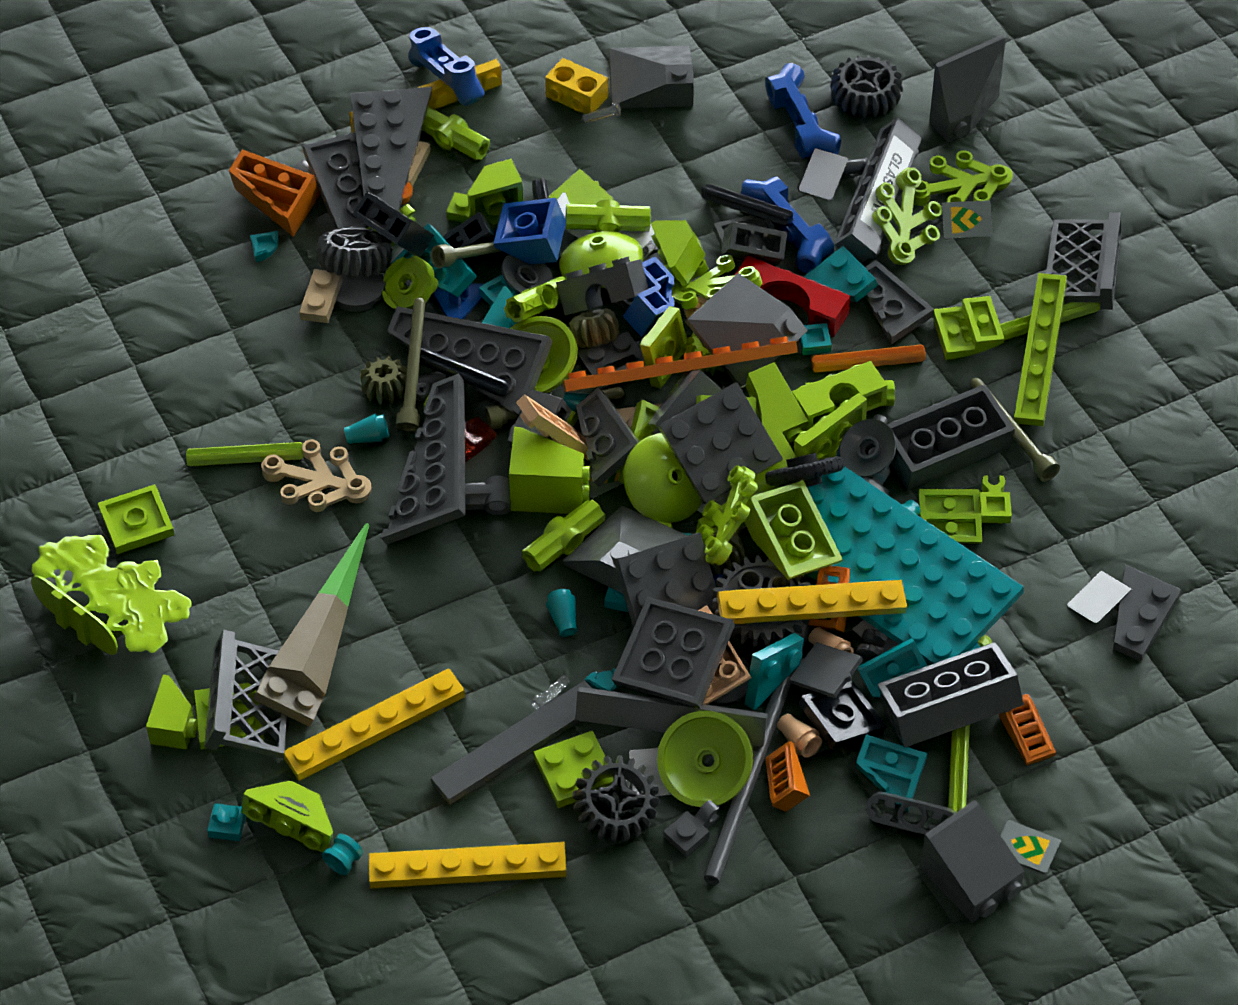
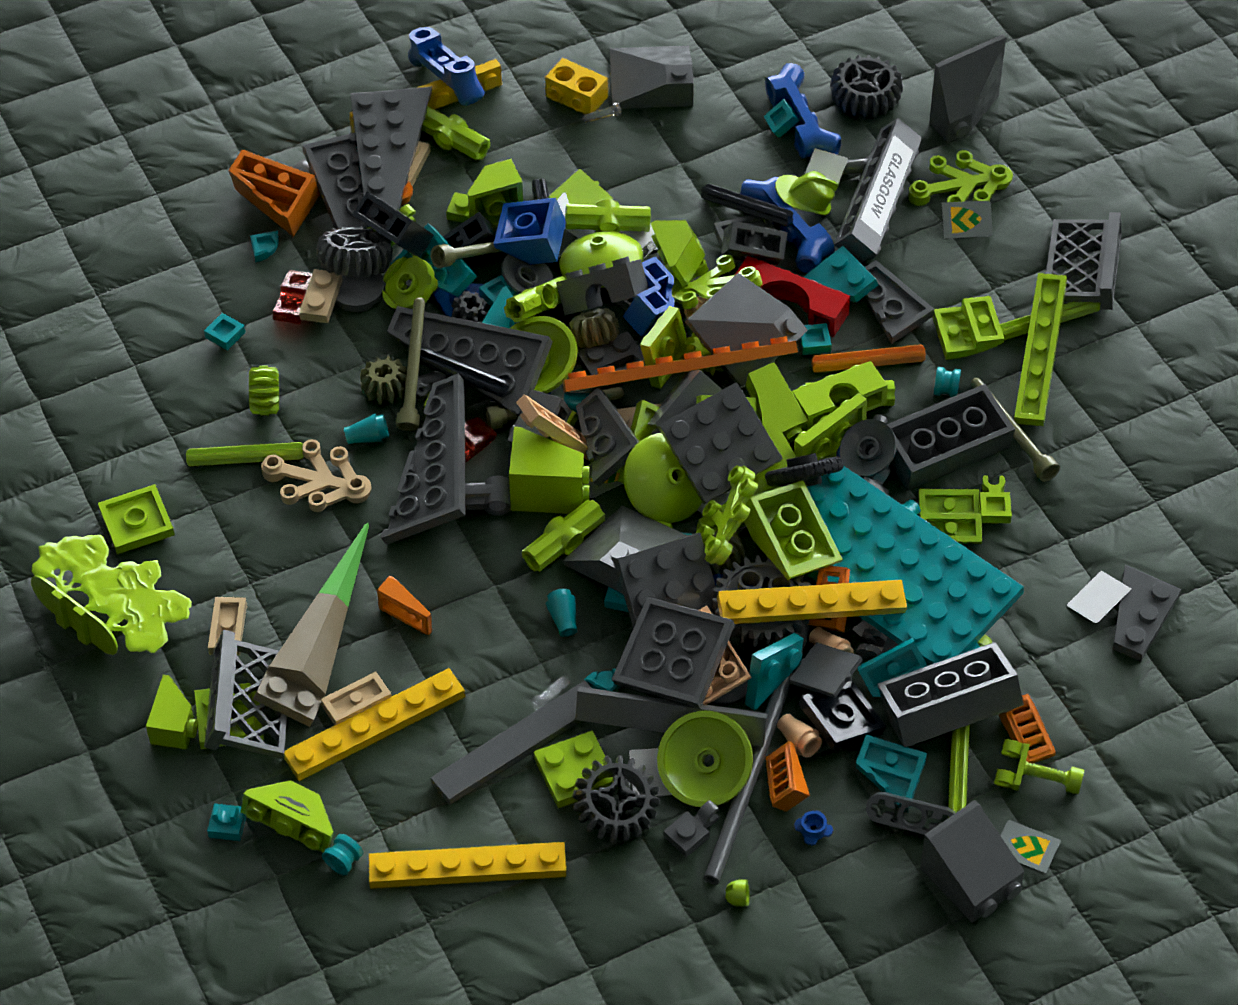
lime plant [873,167,942,265] -> none
none -> teal plate [204,313,246,350]
none -> tan plate [208,597,247,655]
none -> lime gear [249,366,279,416]
none -> clear red slope [273,270,313,324]
none -> tan plate [321,672,392,725]
none -> orange slope [377,576,432,635]
none -> dark grey gear [451,291,487,322]
none -> lime hinge [725,879,749,906]
none -> teal plate [763,99,800,138]
none -> lime piece [775,171,838,215]
none -> blue plate [794,811,833,845]
none -> teal wheel [933,366,961,398]
none -> lime bar [994,739,1084,794]

